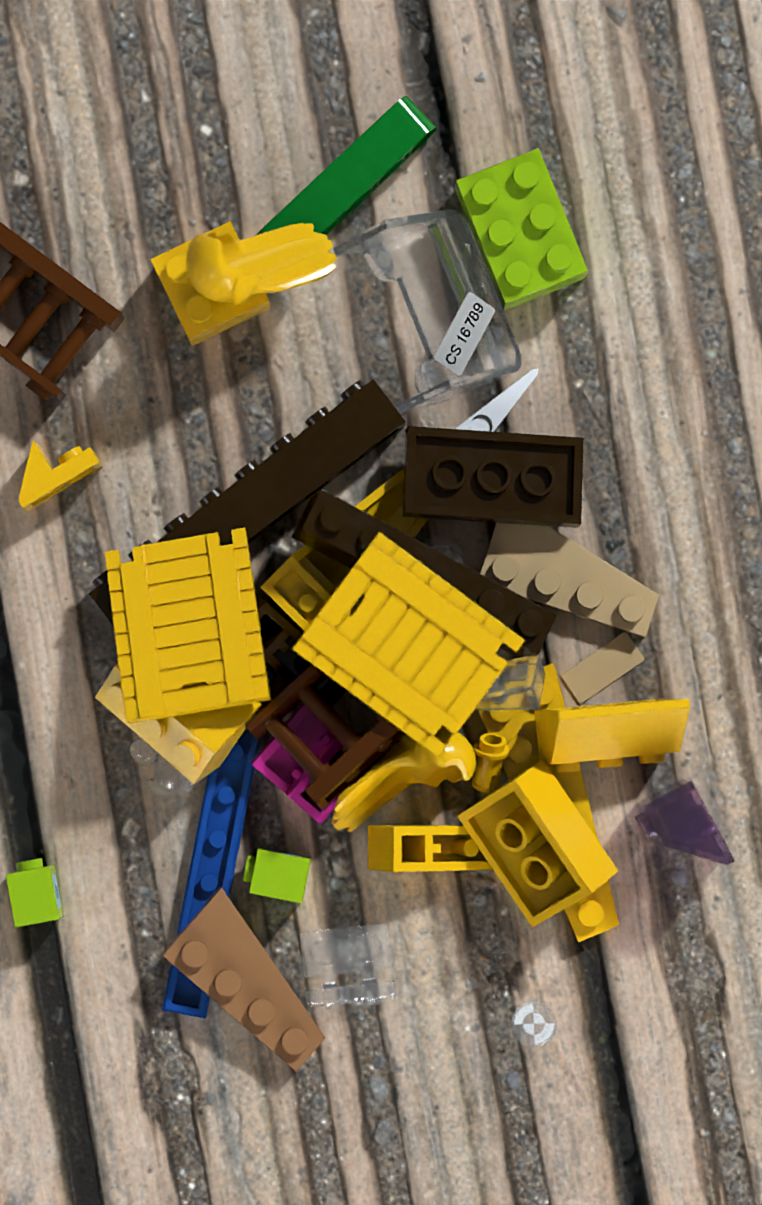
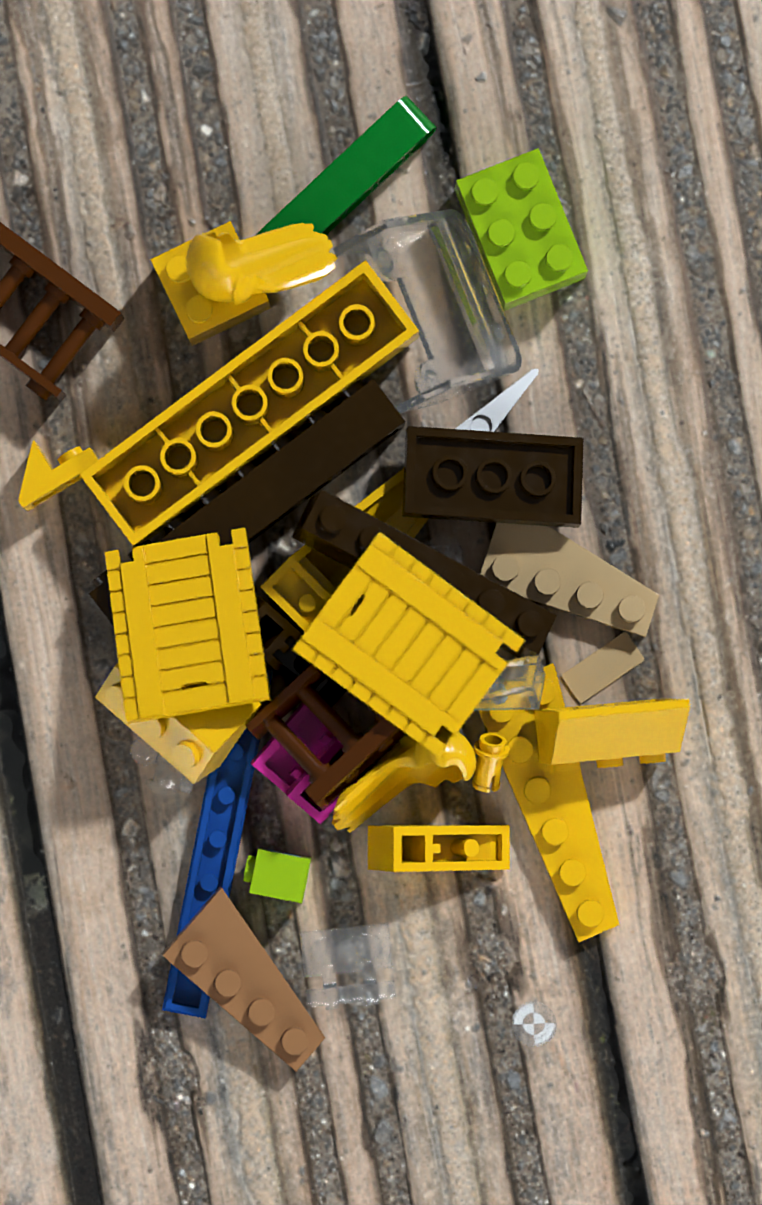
lime brick [6,858,64,927] -> none
white sticker [434,292,495,376] -> none
yellow slope [457,759,618,928] -> none
clear purple slope [634,779,735,865] -> none
none -> yellow brick [79,260,419,547]

